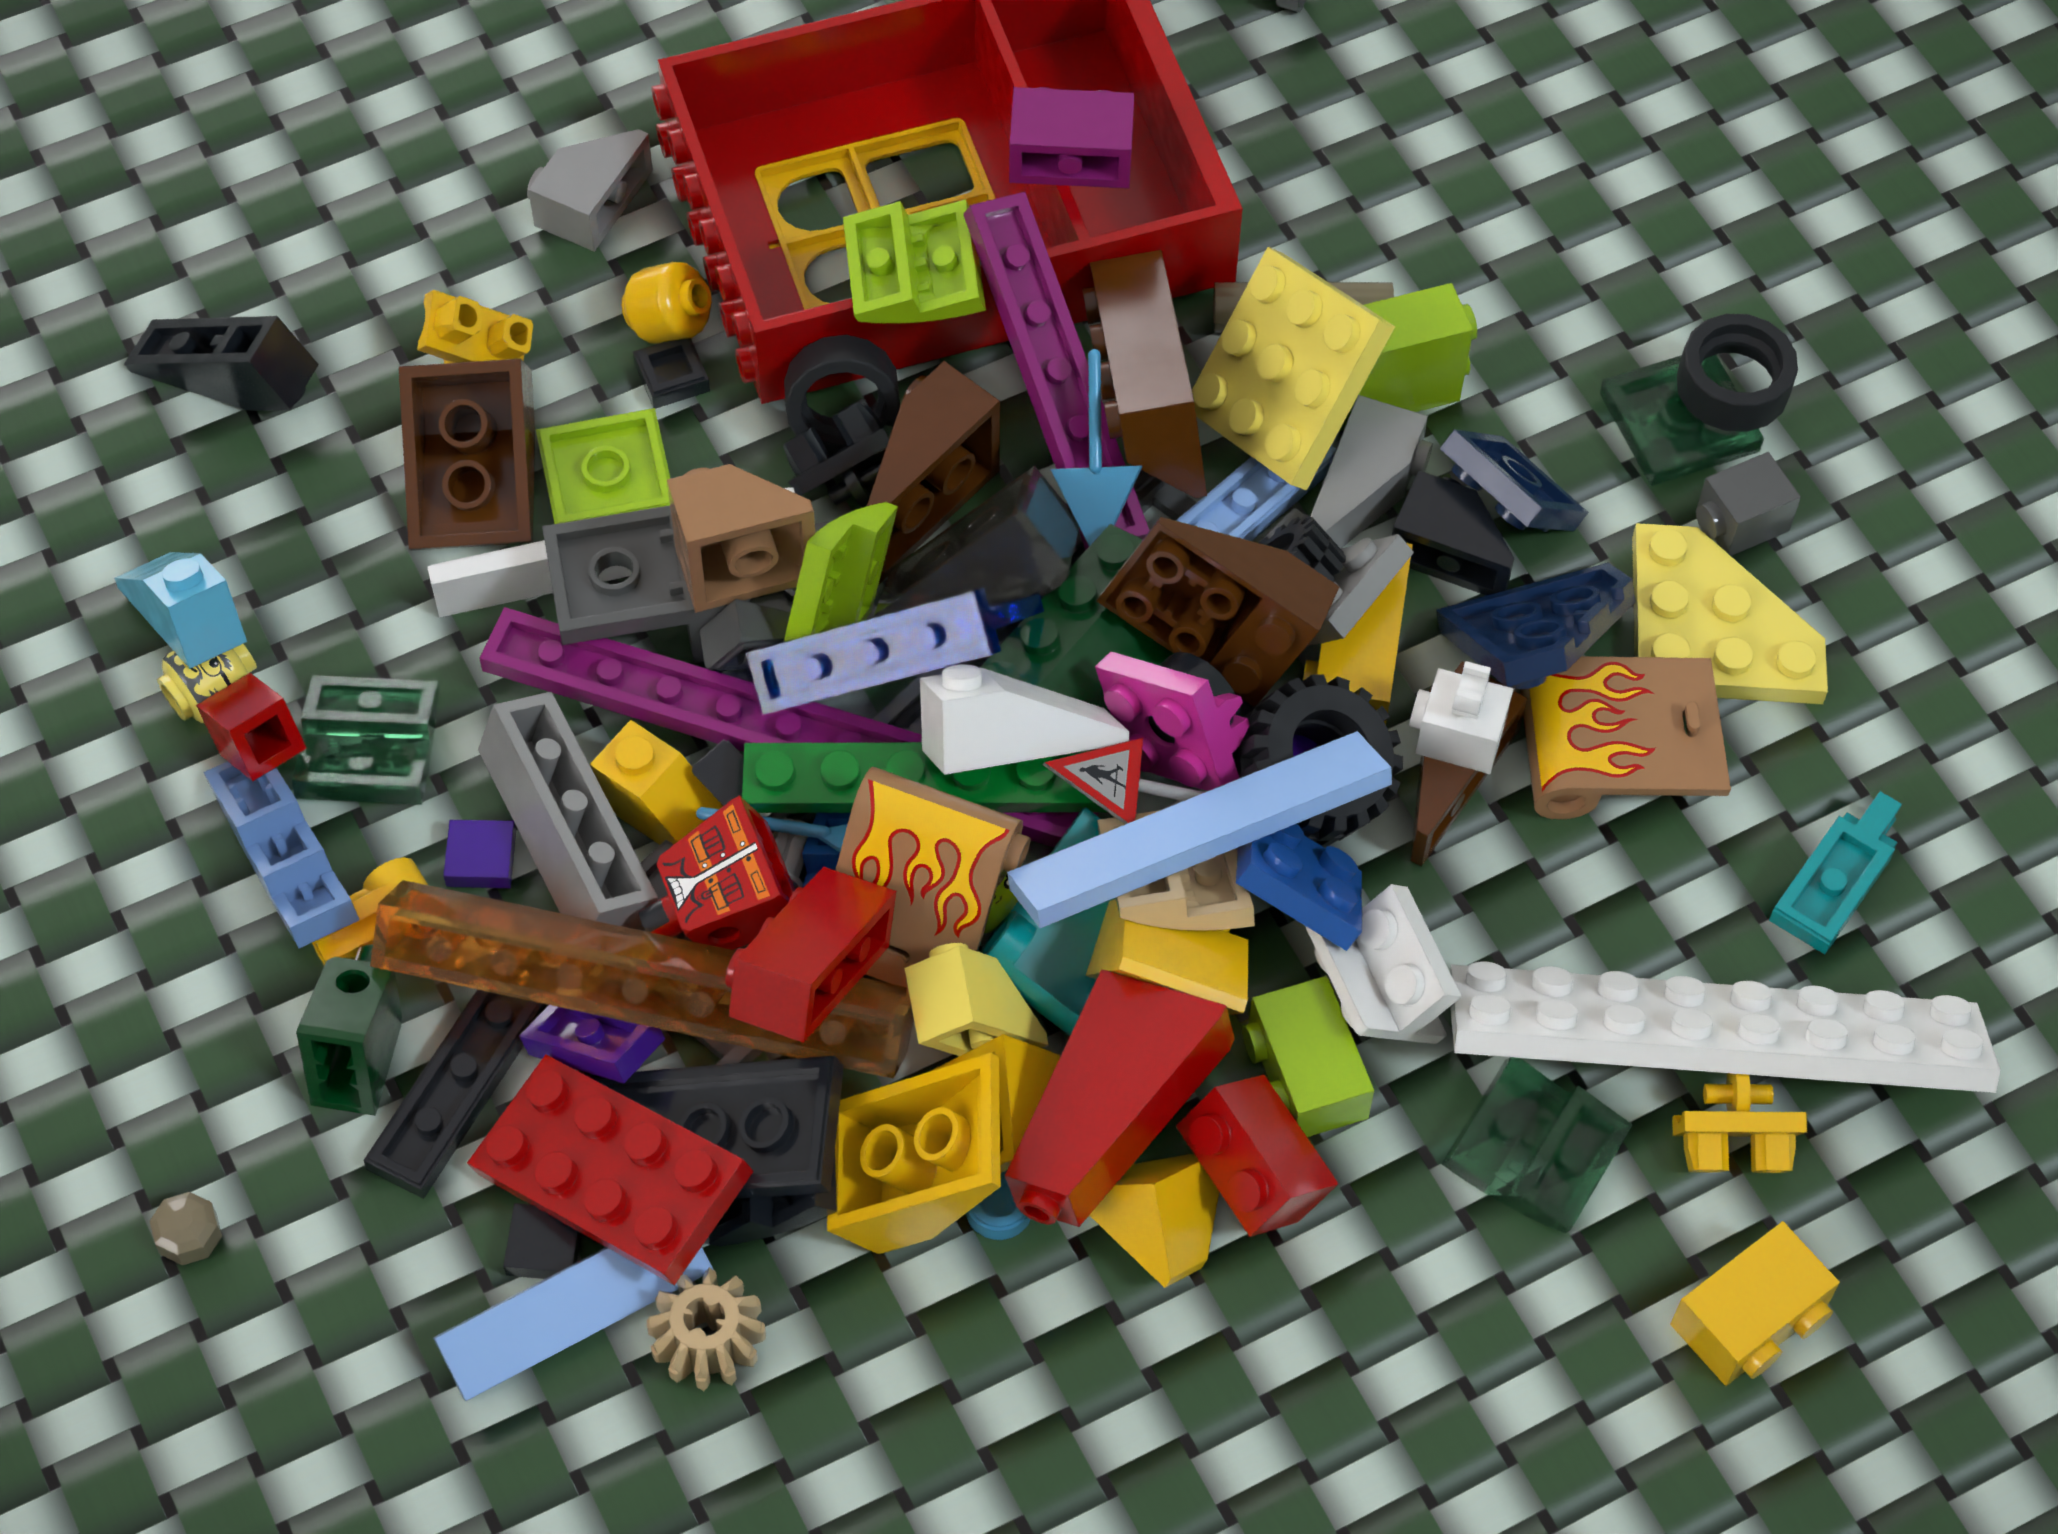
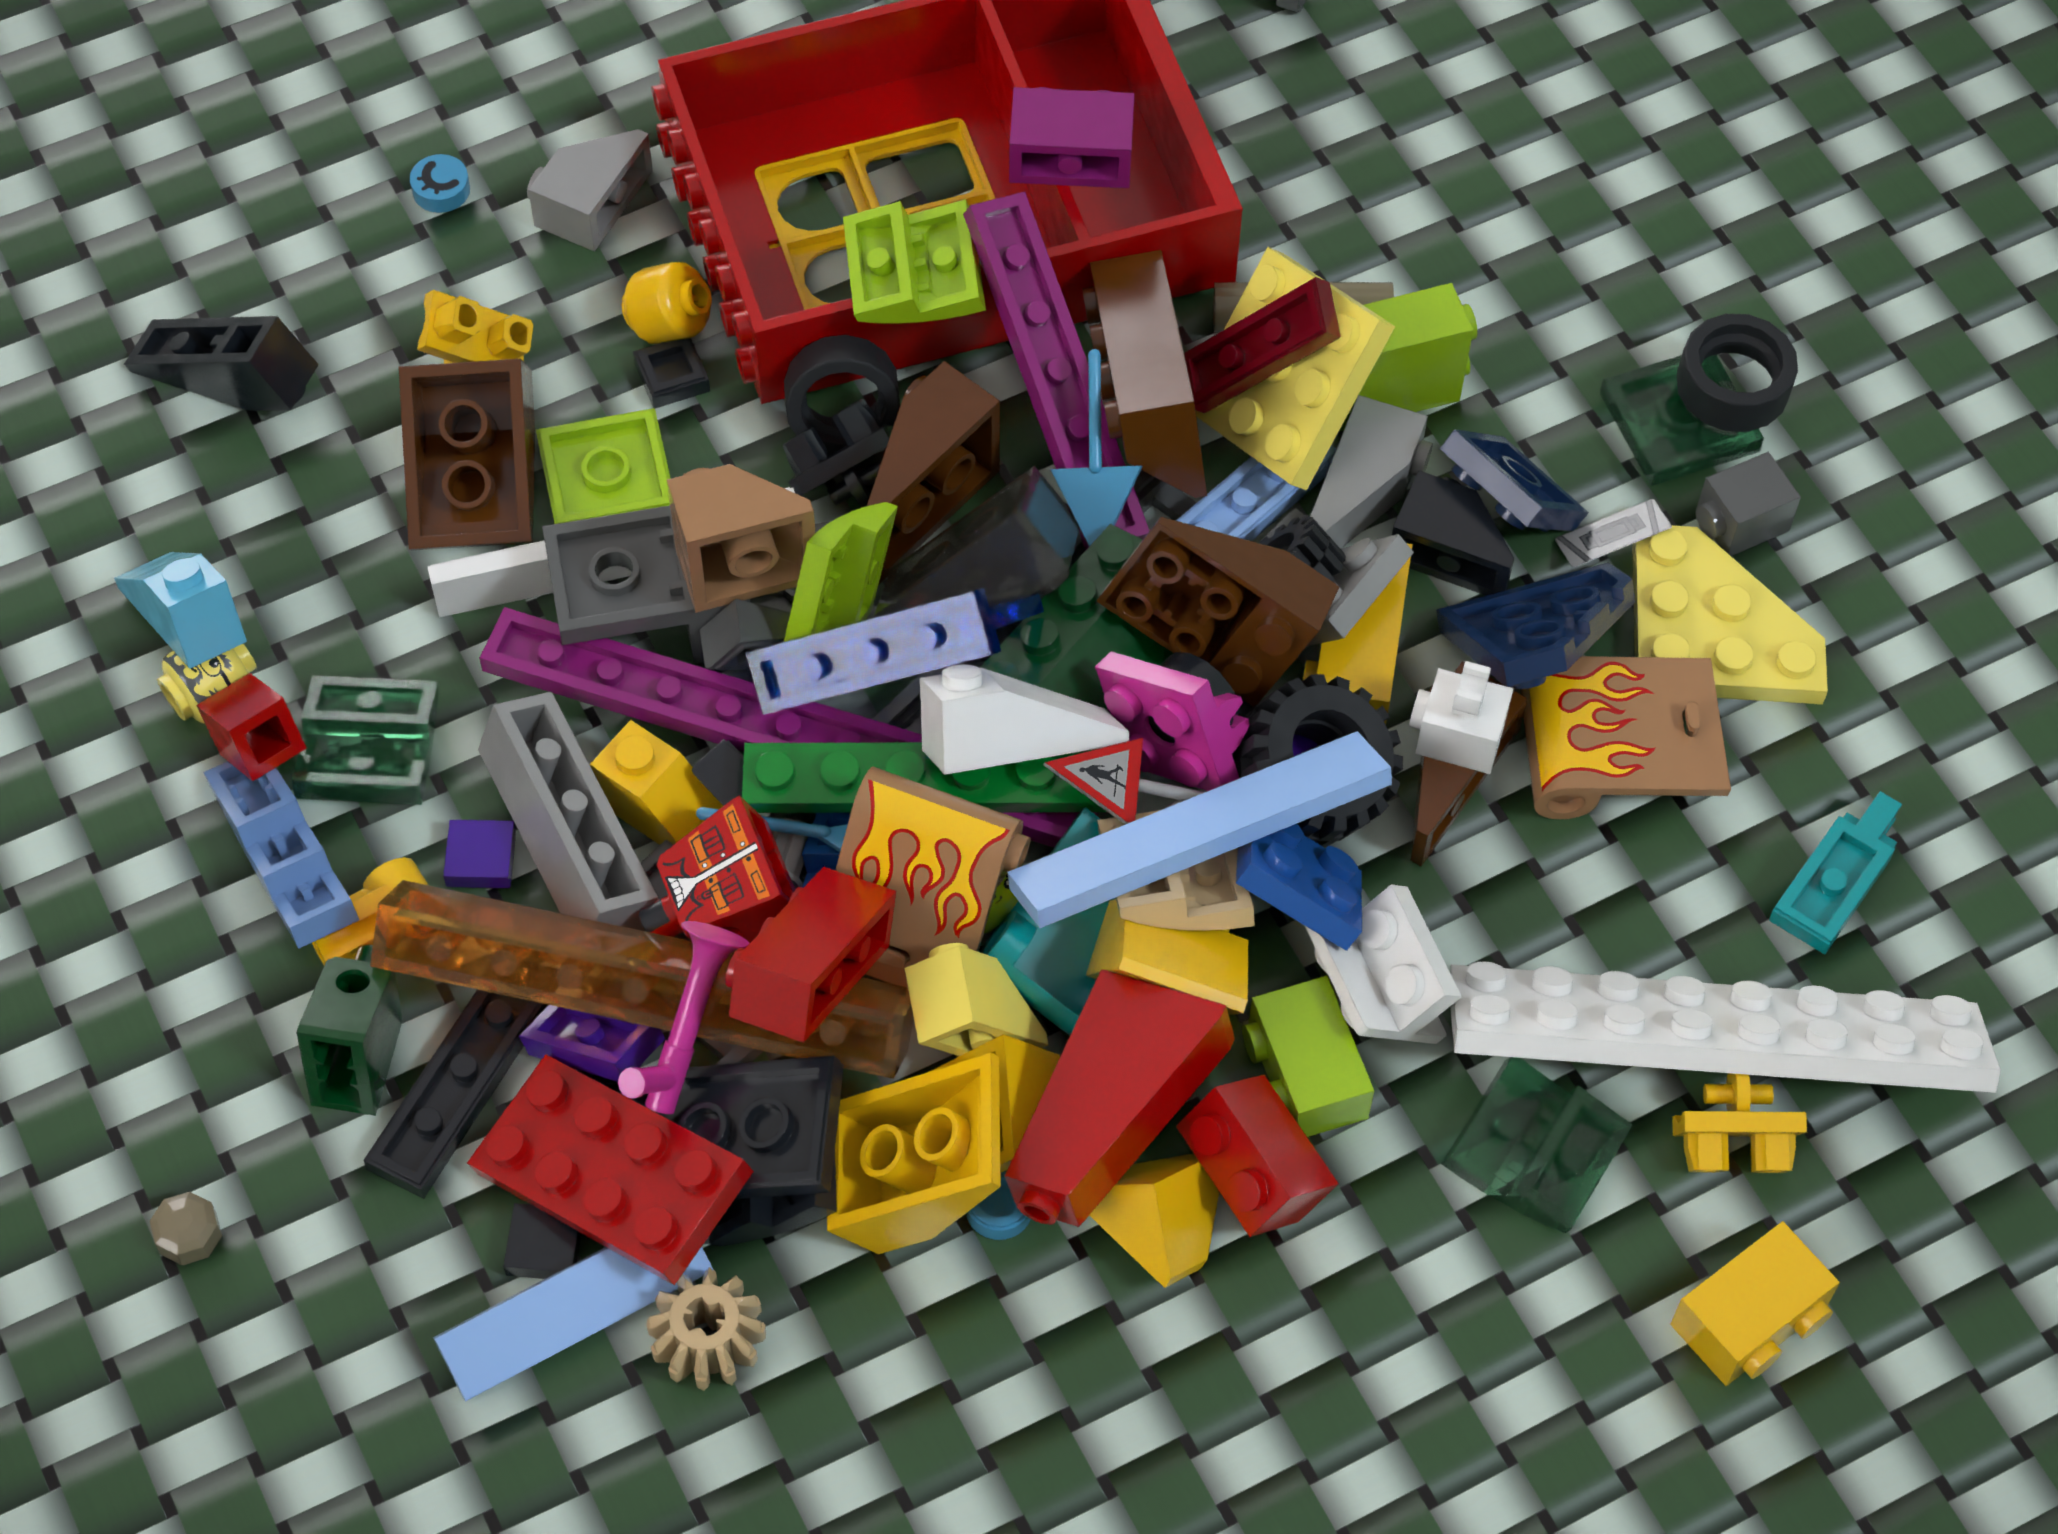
none -> dark azure tile [410,154,470,213]
none -> dark pink piece [618,921,749,1114]
none -> dark red tile [1184,277,1341,414]
none -> sticker [1555,499,1672,567]

